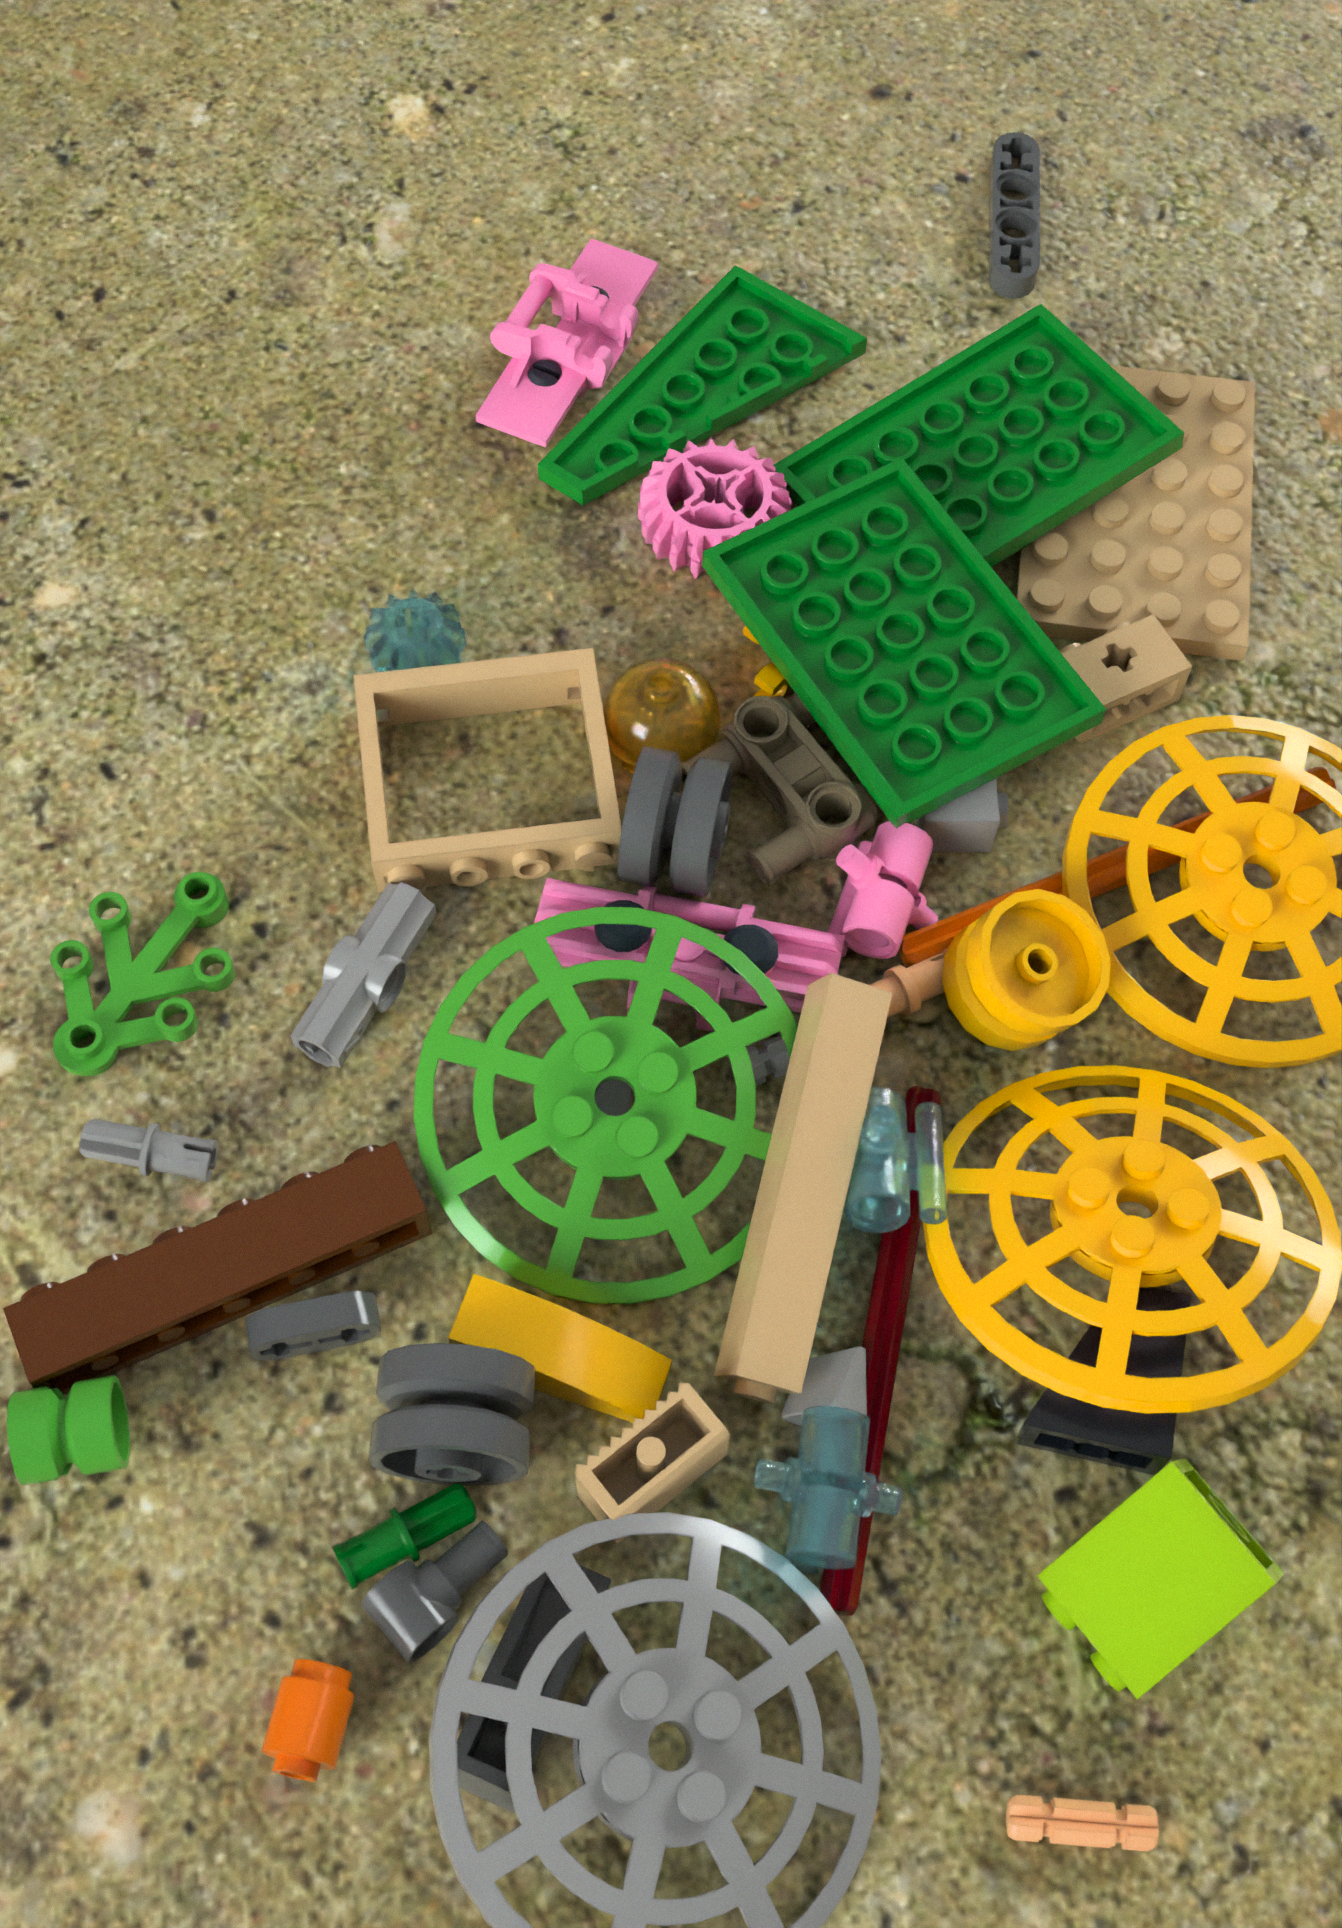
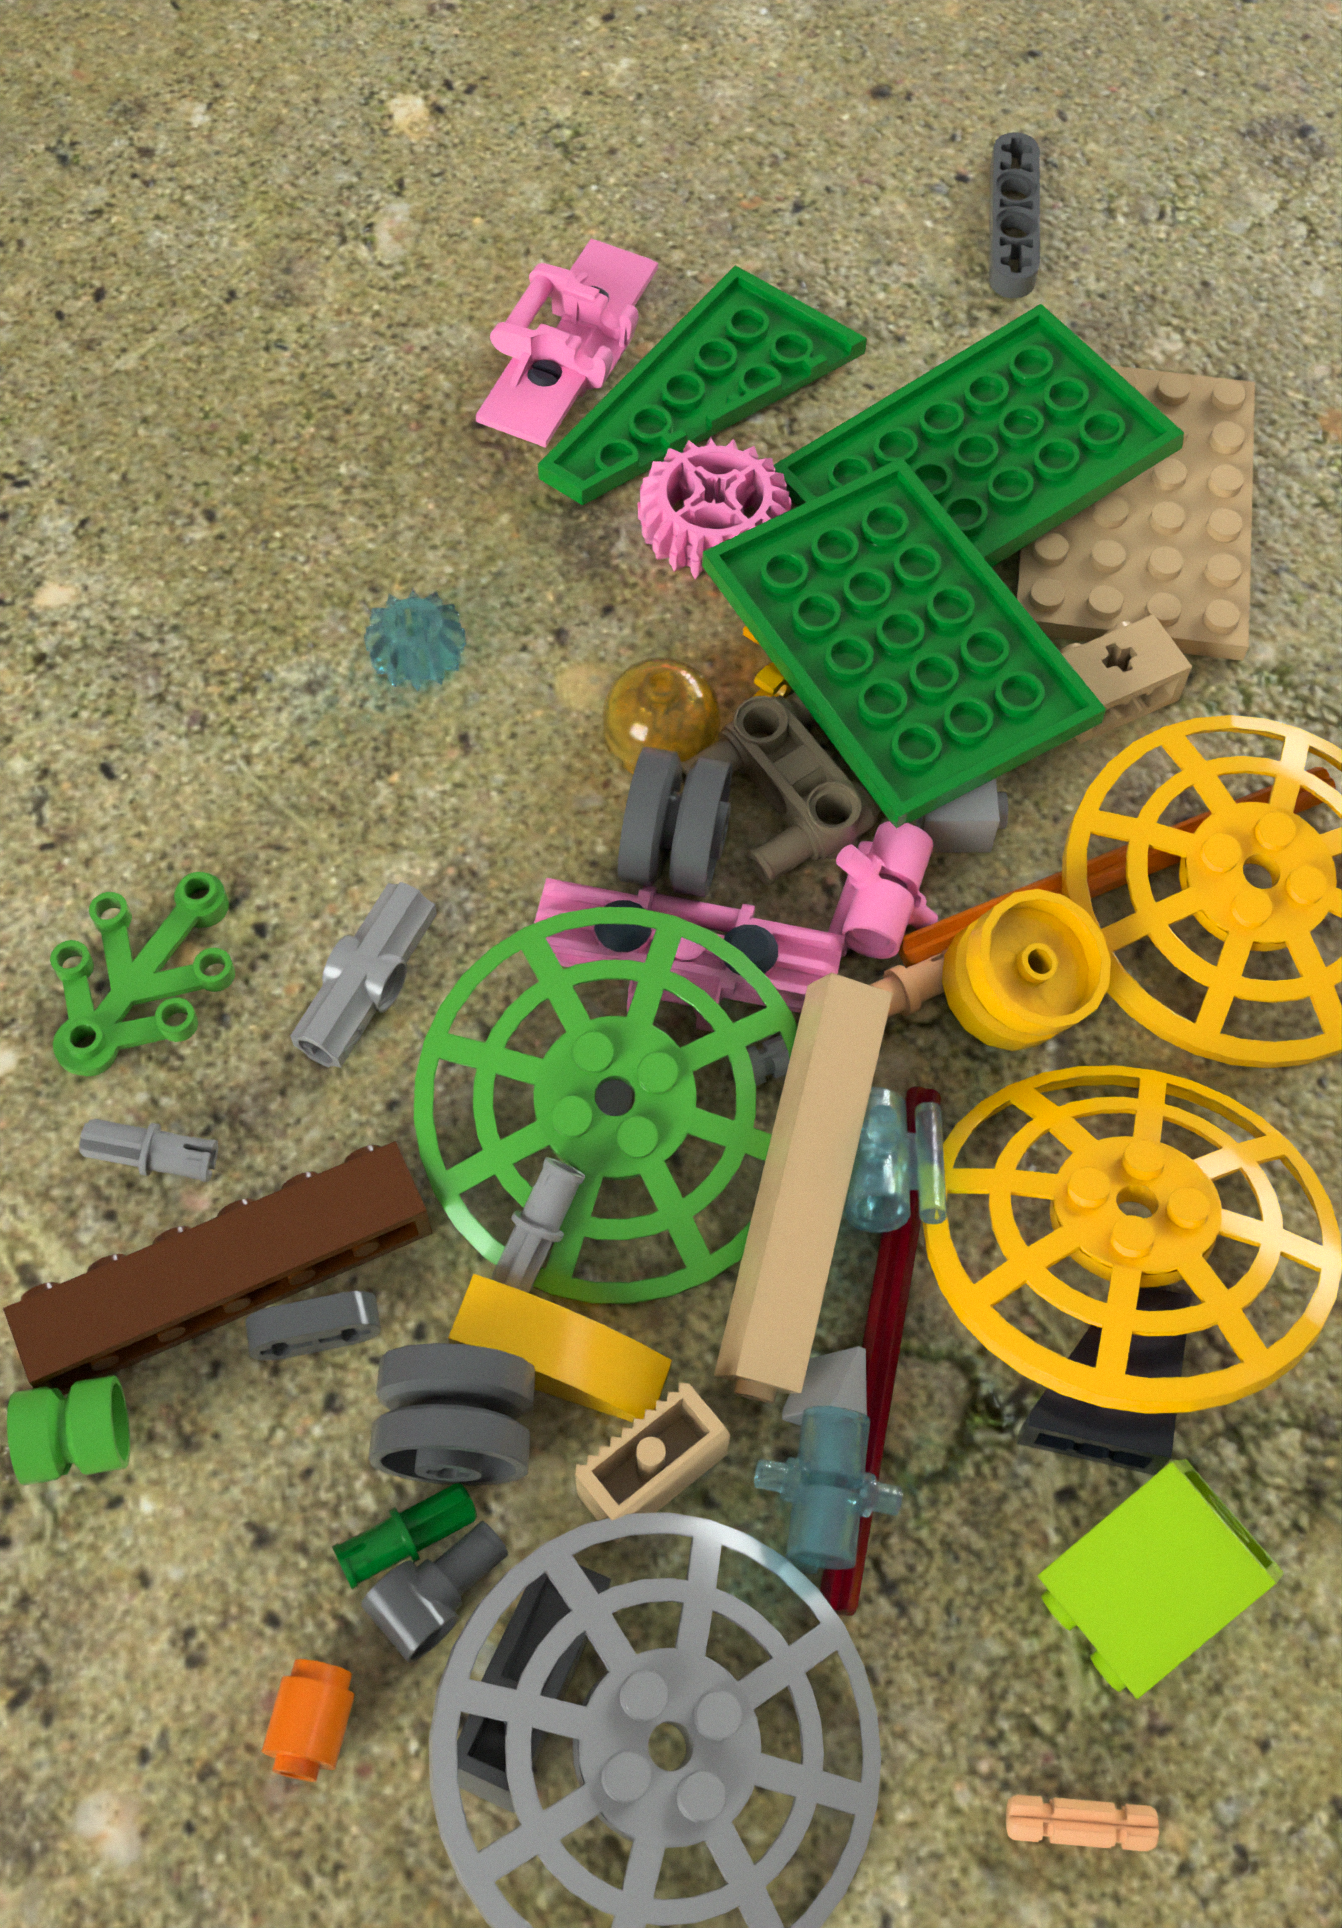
tan window [353,648,622,893] -> none
none -> light grey axle [492,1157,585,1293]

